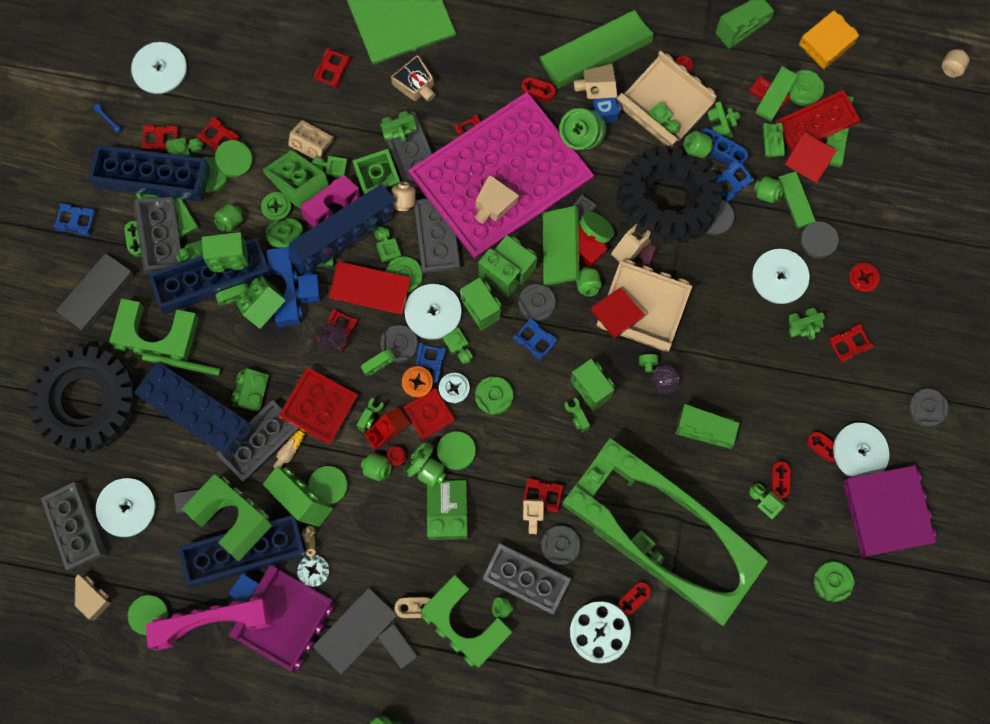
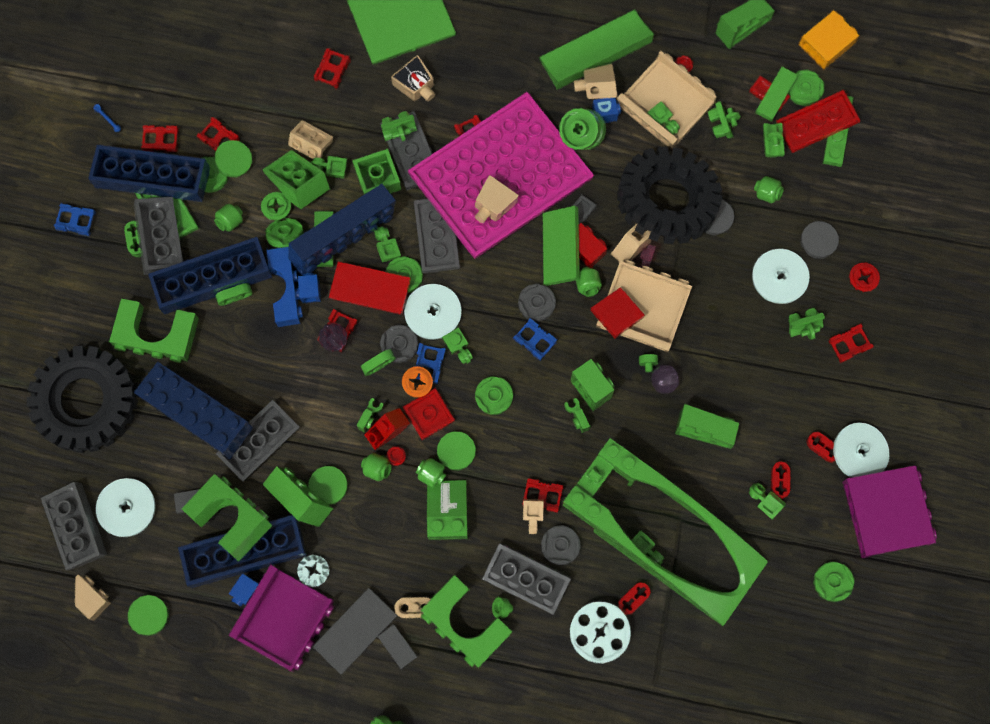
dark grey slope [56,253,134,333] -> none
light aqua piece [131,42,187,94] -> none
bright green bar [142,352,220,376] -> none
dark pink arch [146,597,271,651] -> none
bright green plate [165,138,203,157] -> none
bright green plate [176,240,203,263] -> none
bright green brick [202,232,249,272] -> none
bright green bracket [231,369,269,412] -> none
bright green brick [236,275,286,329] -> none
tan piece [273,430,305,468] -> none
red plate [278,367,358,445] -> none
dark pink arch [301,175,360,227] -> none
tan arm [301,526,316,556] -> none
tan head [391,182,416,211] -> none
bright green tile [403,442,433,477] -> none
light aqua gear [439,373,470,404] -> none
bright green brick [460,278,502,331] -> none
bright green panel [478,249,520,298] -> none
bright green brick [494,235,537,286] -> none
red beam [521,78,555,102] -> none
bright green tile [580,211,614,243] -> none
bright green head [684,131,713,158] -> none
blue beam [700,129,748,169] -> none
blue piece [716,160,755,202] -> none
bright green tile [778,172,816,229] -> none
red tile [784,132,836,183] -> none
dark grey tile [908,388,949,427] -> none
tan head [942,49,970,77] -> none

